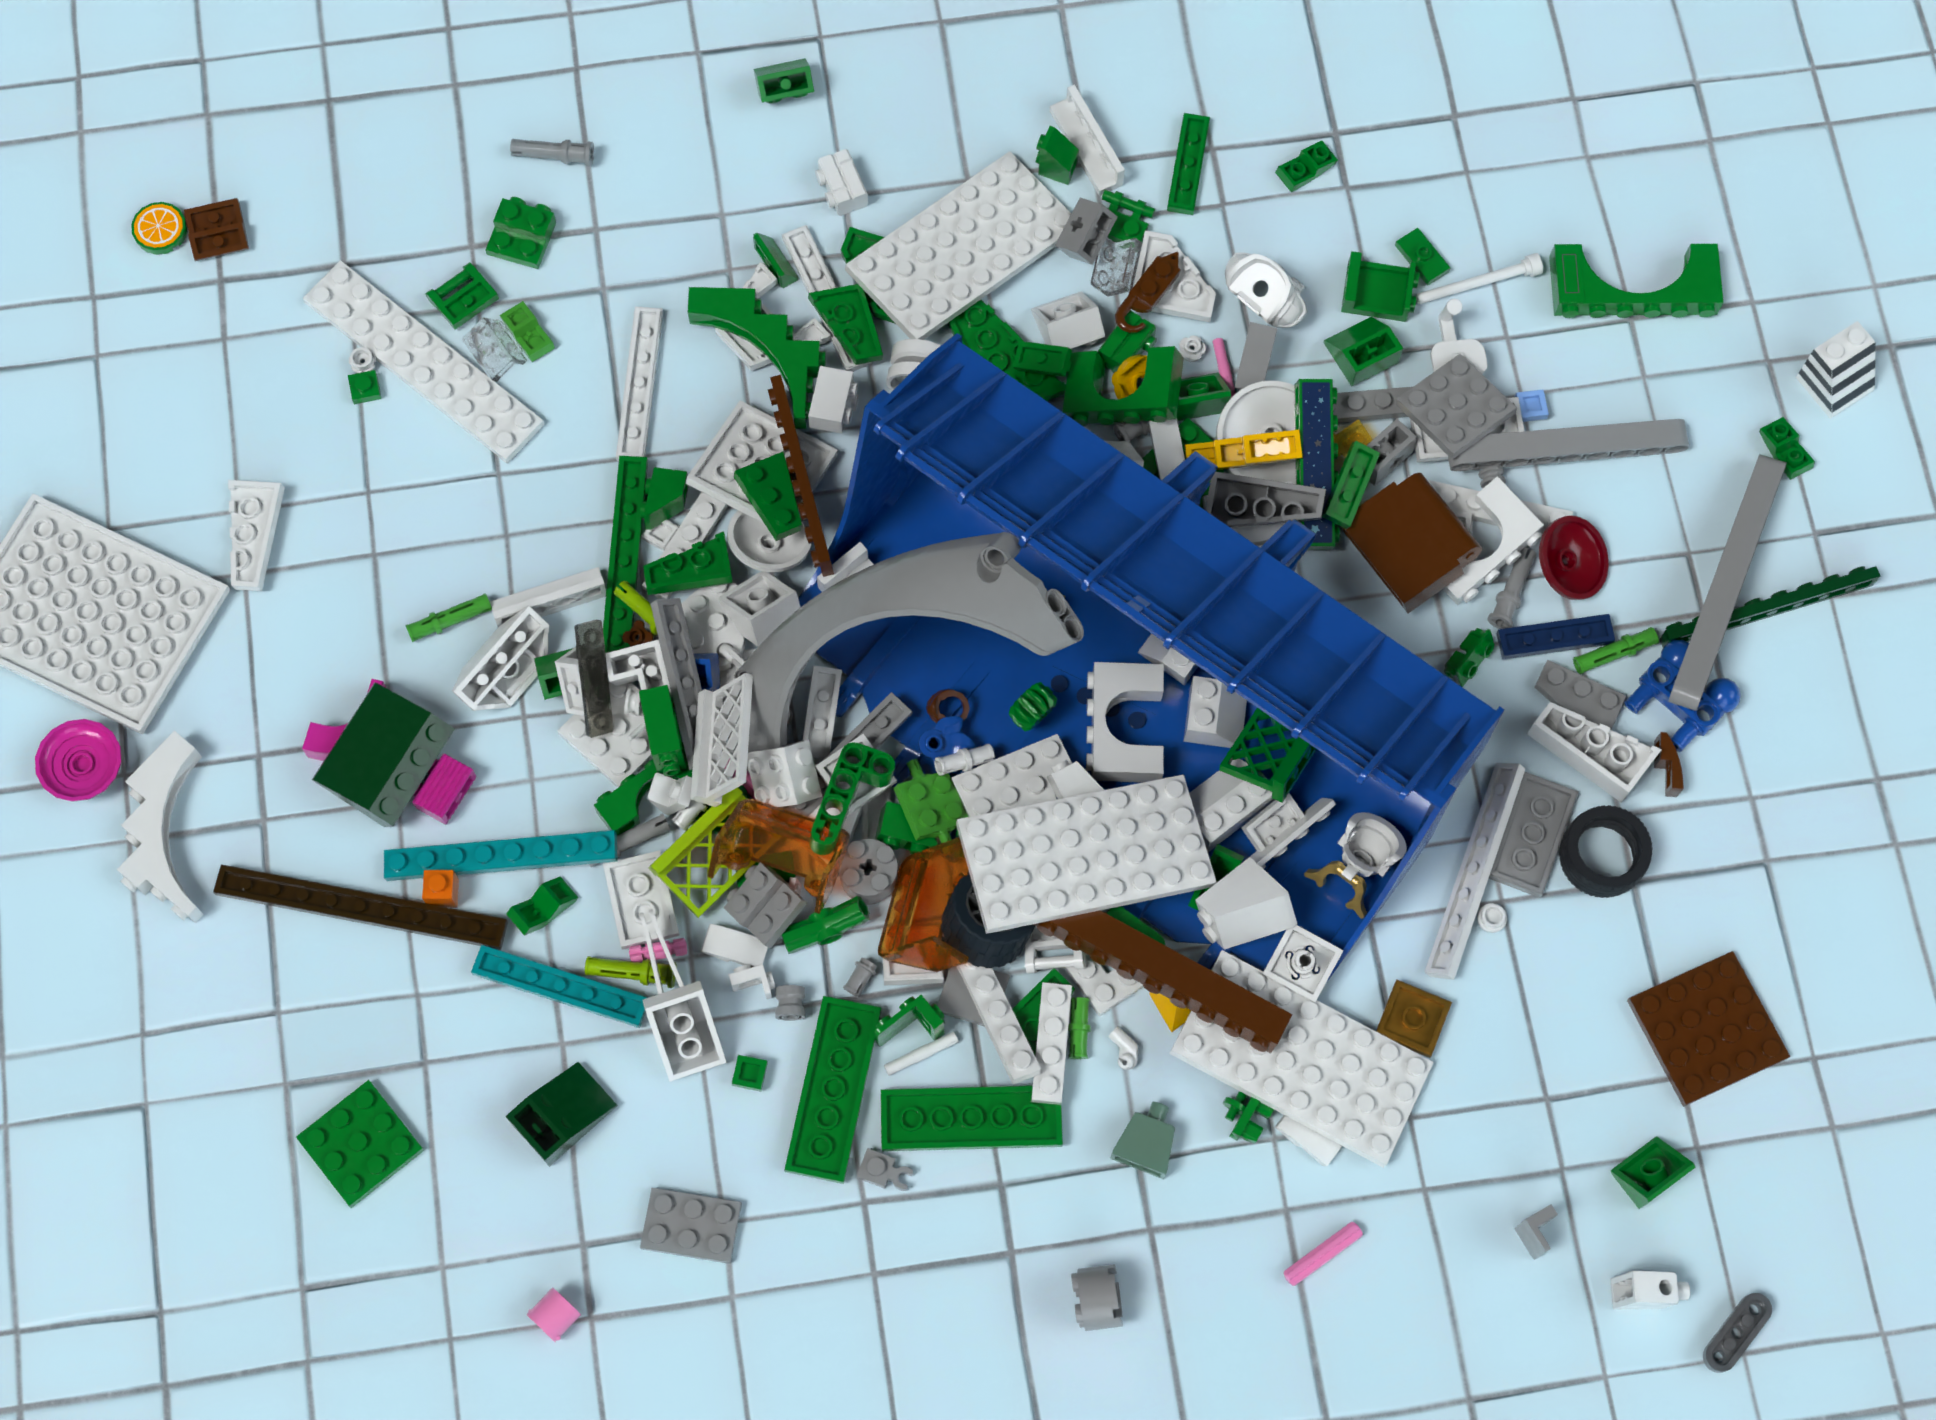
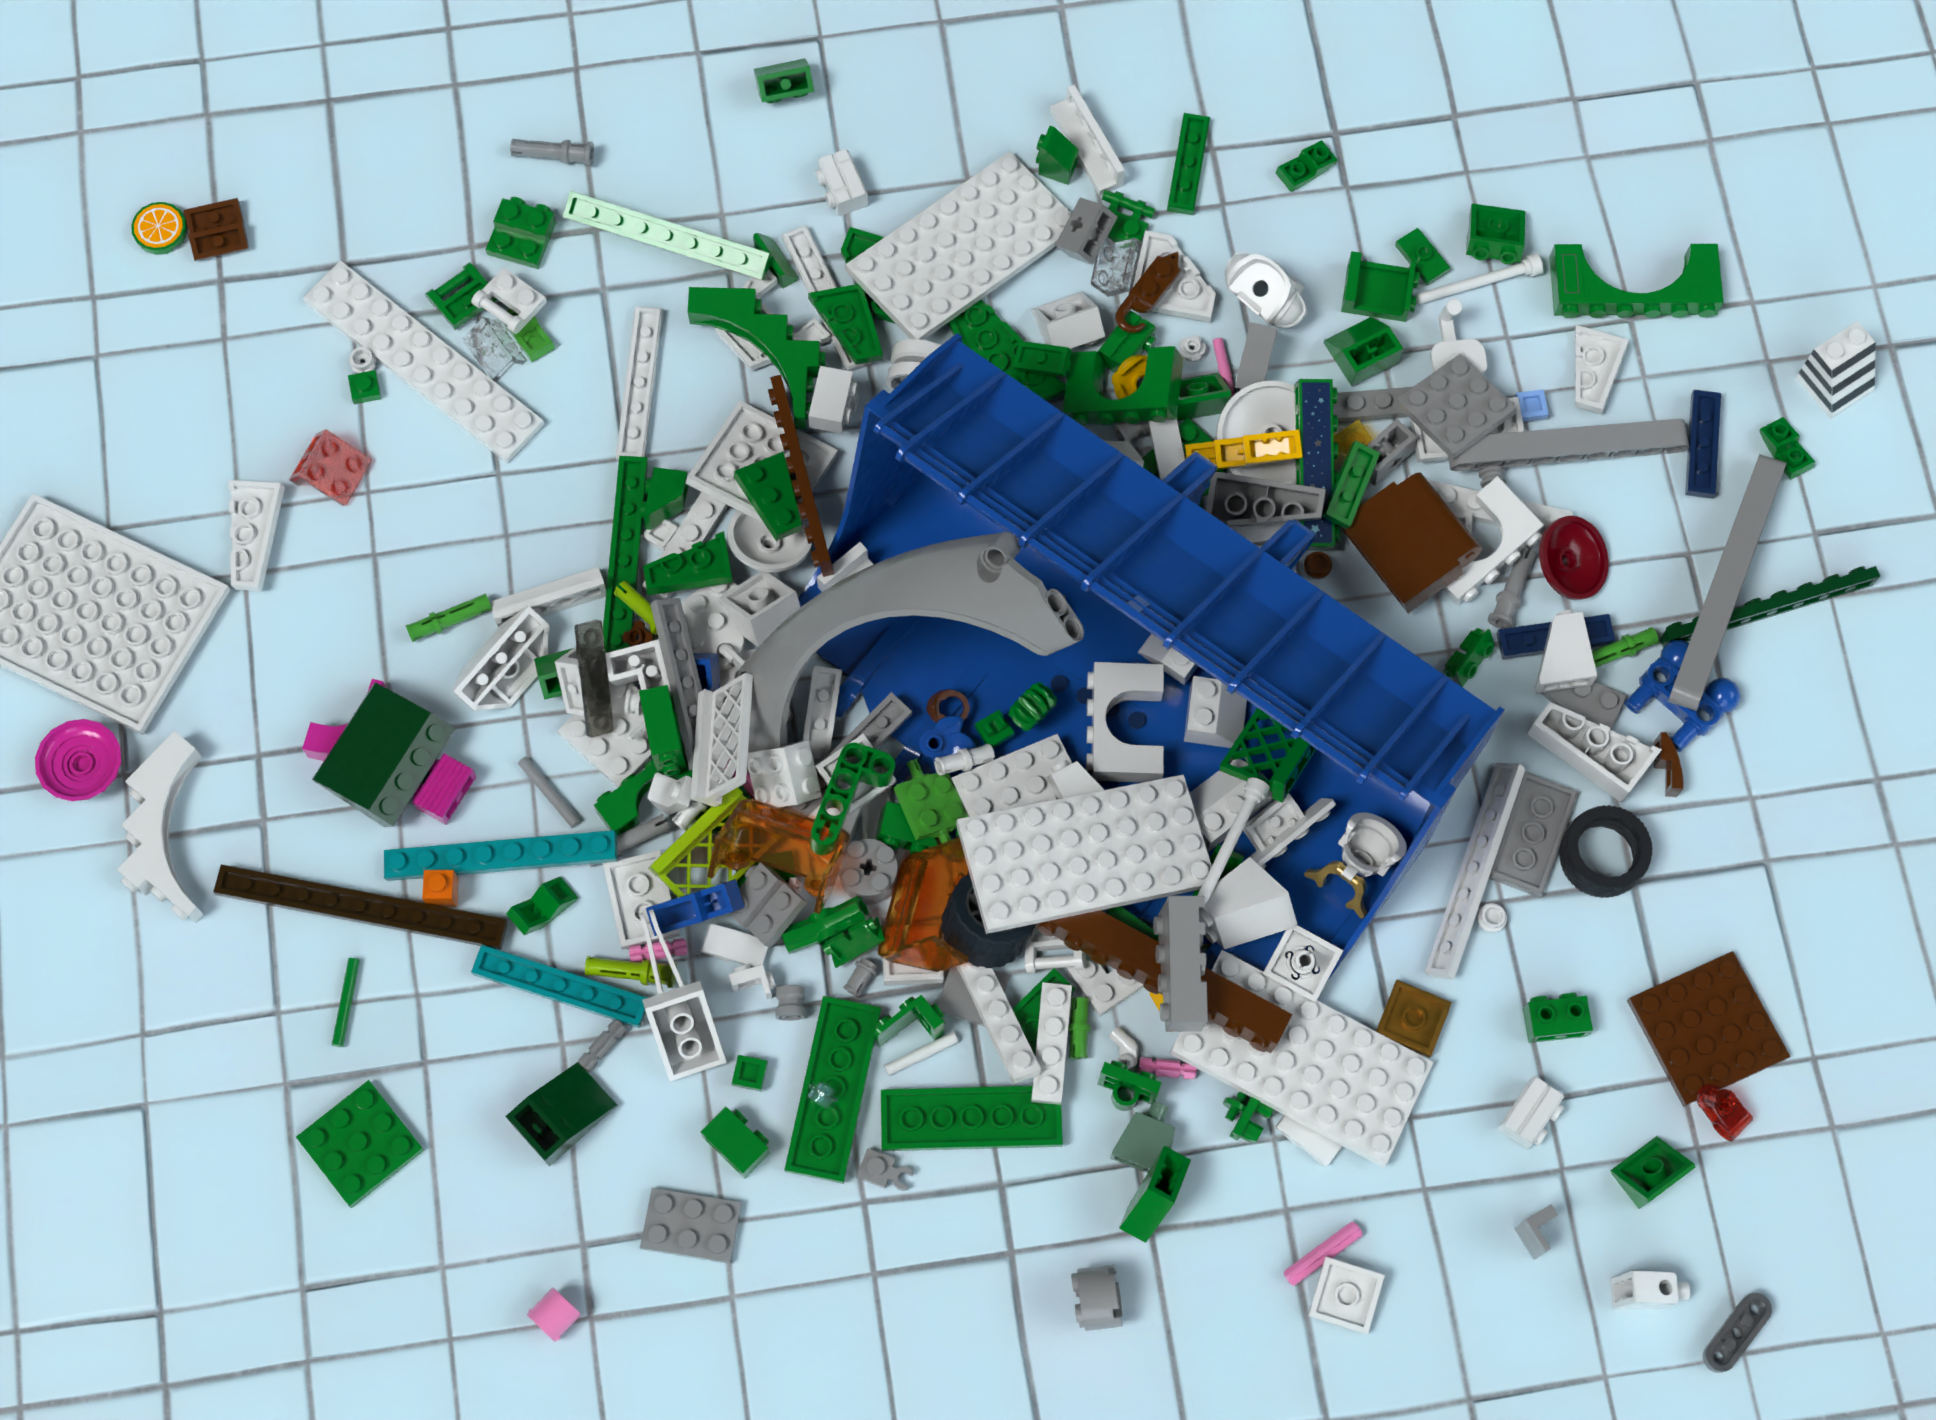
none -> clear red bracket [289,429,372,506]
none -> green bar [332,958,360,1047]
none -> white plate [471,267,547,334]
none -> light grey bar [518,757,580,828]
none -> plate [563,191,772,280]
none -> light grey axle [578,1019,627,1072]
none -> blue slope [646,879,745,936]
none -> green brick [700,1106,770,1179]
none -> clear light blue plate [808,1082,838,1108]
none -> green hinge [822,917,885,968]
none -> green tile [974,710,1014,749]
none -> green plate [1097,1061,1162,1111]
none -> green slope [1119,1145,1191,1243]
none -> bright pink axle [1138,1057,1197,1079]
none -> light grey wedge [1153,896,1208,1032]
none -> white piece [1197,777,1270,903]
none -> reddish brown plate [1304,552,1332,579]
none -> white plate [1308,1256,1385,1335]
none -> green plate [1466,203,1525,264]
none -> white brick [1498,1076,1564,1149]
none -> green brick [1523,993,1593,1043]
none -> white slope [1535,610,1597,693]
none -> white wing [1575,325,1629,414]
none -> dark blue plate [1685,390,1721,498]
none -> clear red piece [1697,1084,1753,1142]

